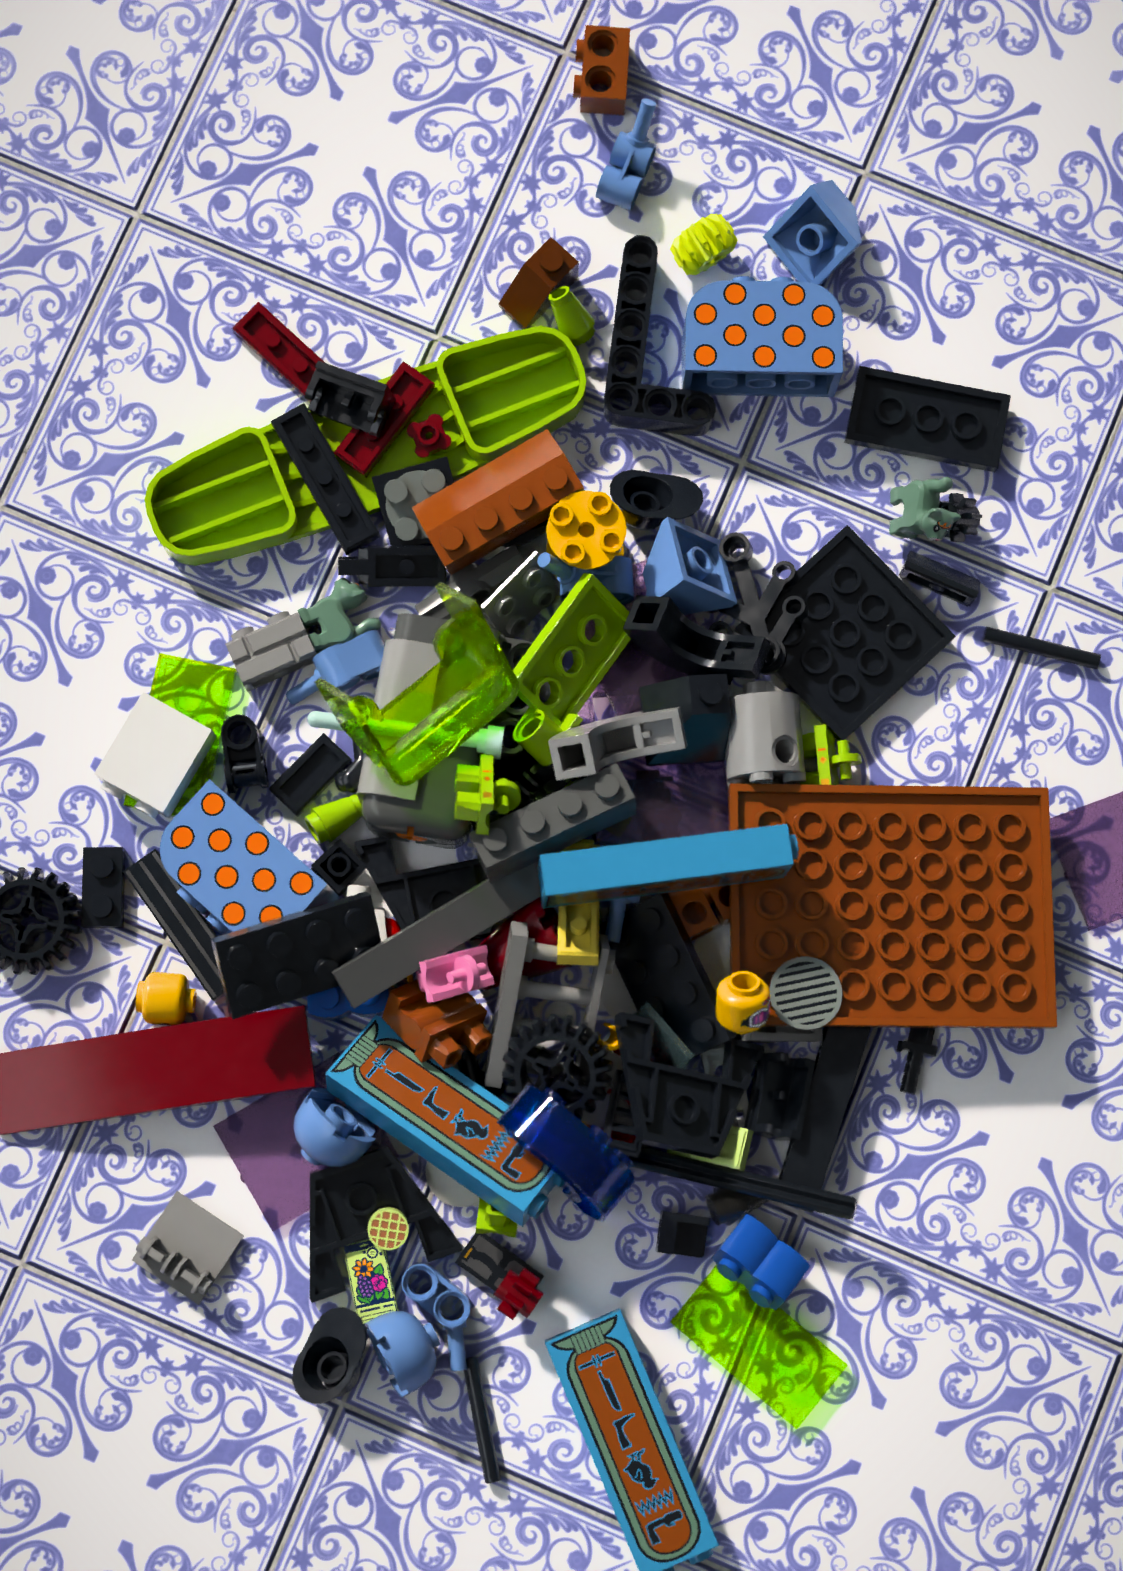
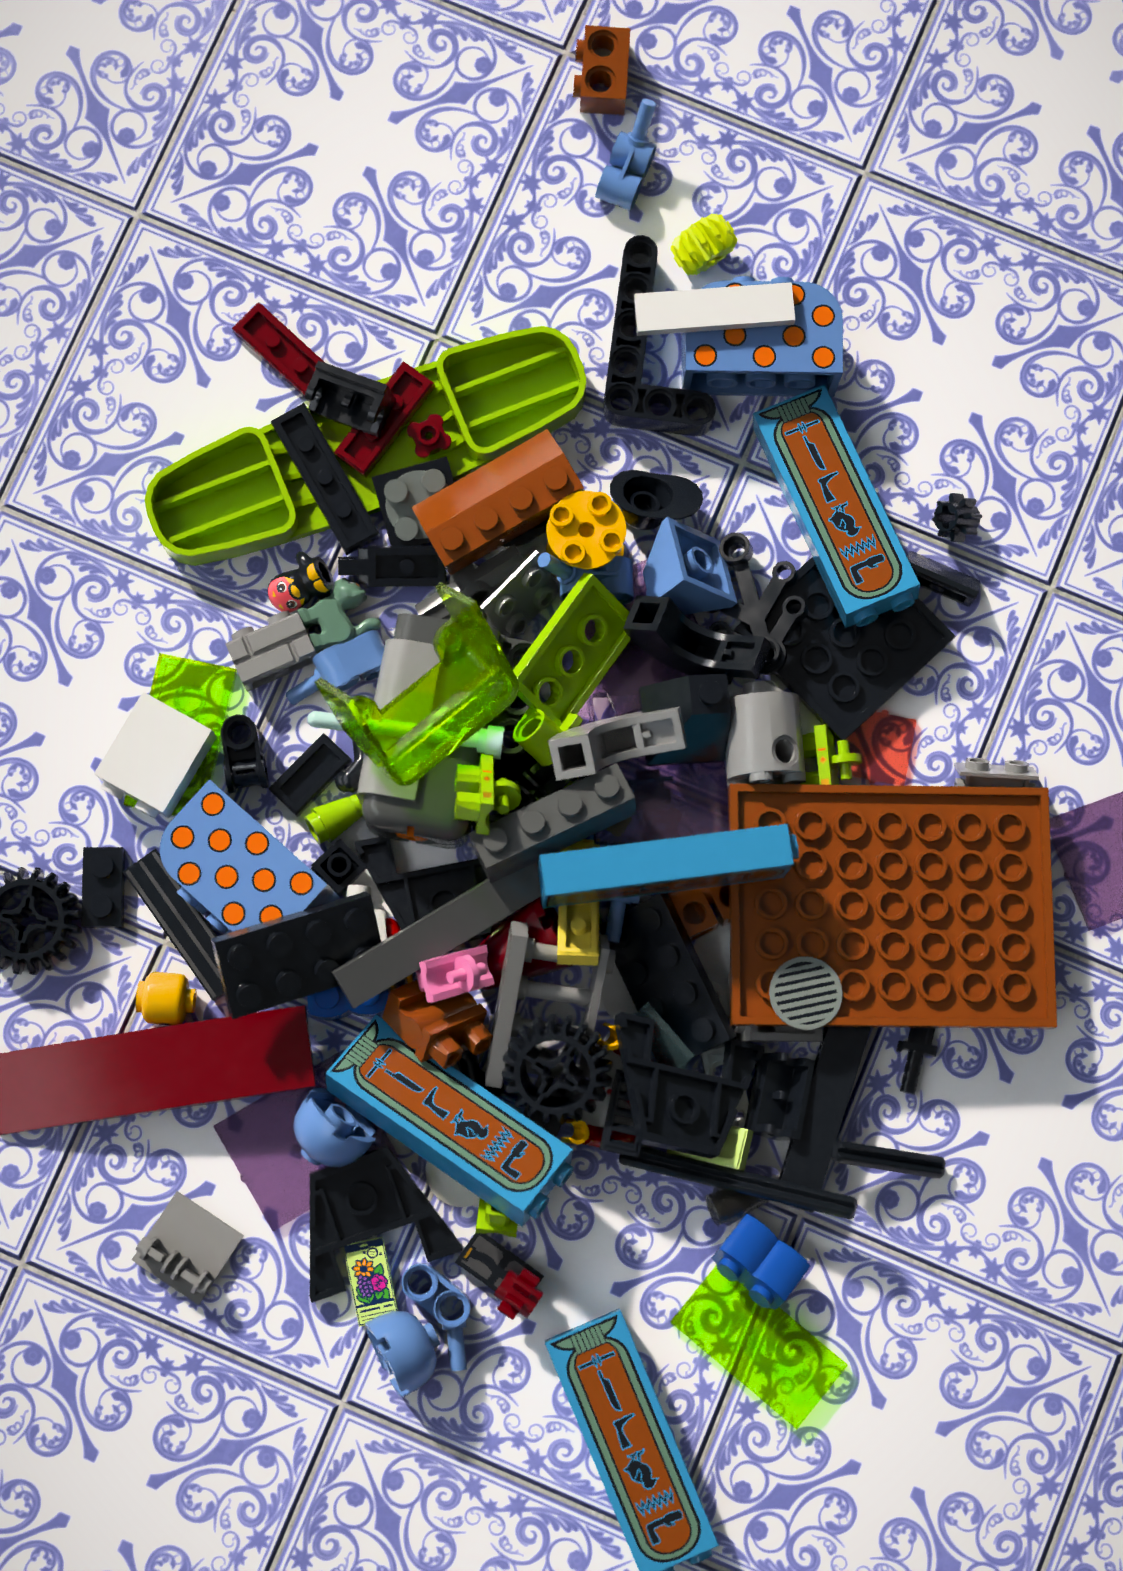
black piece [292,1307,366,1404] -> none
tile [368,1207,409,1250] -> none
black bar [463,1356,501,1484] -> none
clear blue brick [497,1084,636,1222] -> none
reddish brown slope [498,237,579,329] -> none
lime cone [548,286,595,346] -> none
black panel [655,1211,711,1258] -> none
yellow head [715,971,770,1034] -> none
medium blue slope [763,179,862,285] -> none
black plate [844,366,1011,472] -> none
sand green animal [889,477,961,542] -> none
black bar [982,626,1101,669] -> none
none -> animal [268,552,334,613]
none -> white tile [634,282,795,336]
none -> brick [753,384,920,628]
none -> black axle [832,1141,946,1179]
none -> clear red piece [847,710,917,786]
none -> light grey hinge [954,758,1039,787]

